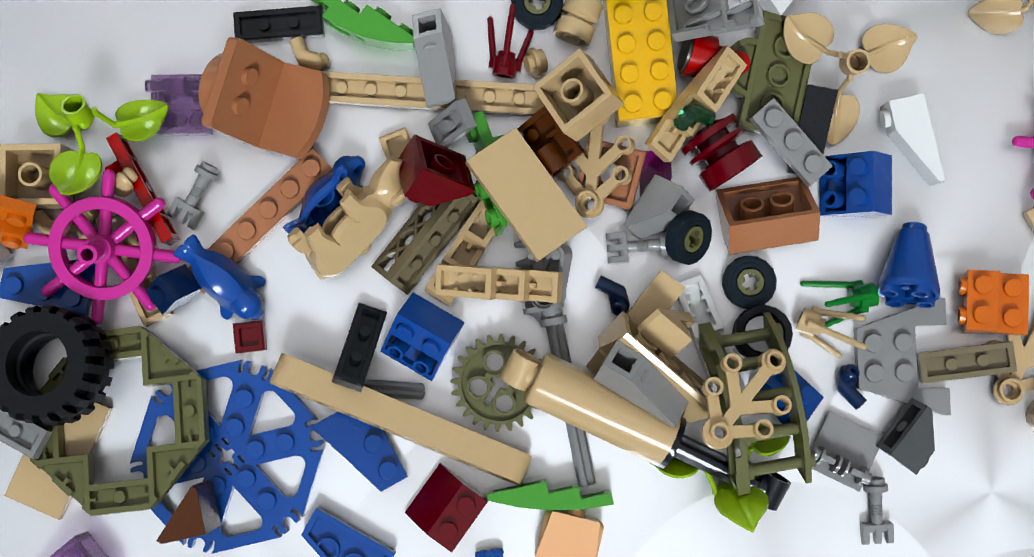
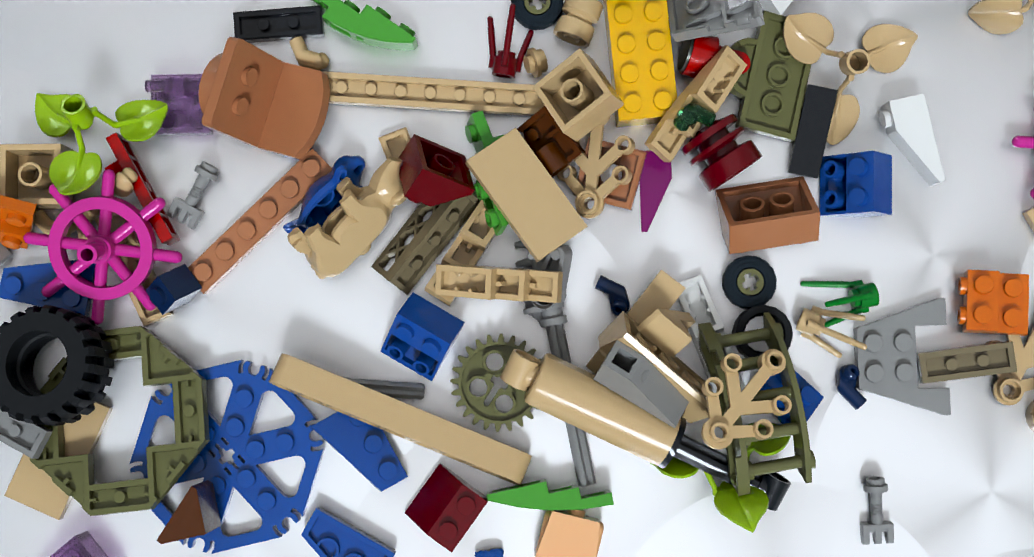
blue animal [173,234,266,320] -> none
dark red tile [233,320,267,353] -> none
black tile [332,303,387,392] -> none
light grey slope [412,8,457,108] -> none
light grey plate [428,98,477,148] -> none
light grey hinge [606,232,667,264] -> none
light grey slope [623,174,695,239] -> none
black bush [665,210,712,265] -> none
light grey plate [749,98,832,187] -> none
light grey hinge [811,411,883,492] -> none
dark grey slope [876,398,935,475] -> none
blue cone [877,222,940,308] -> none

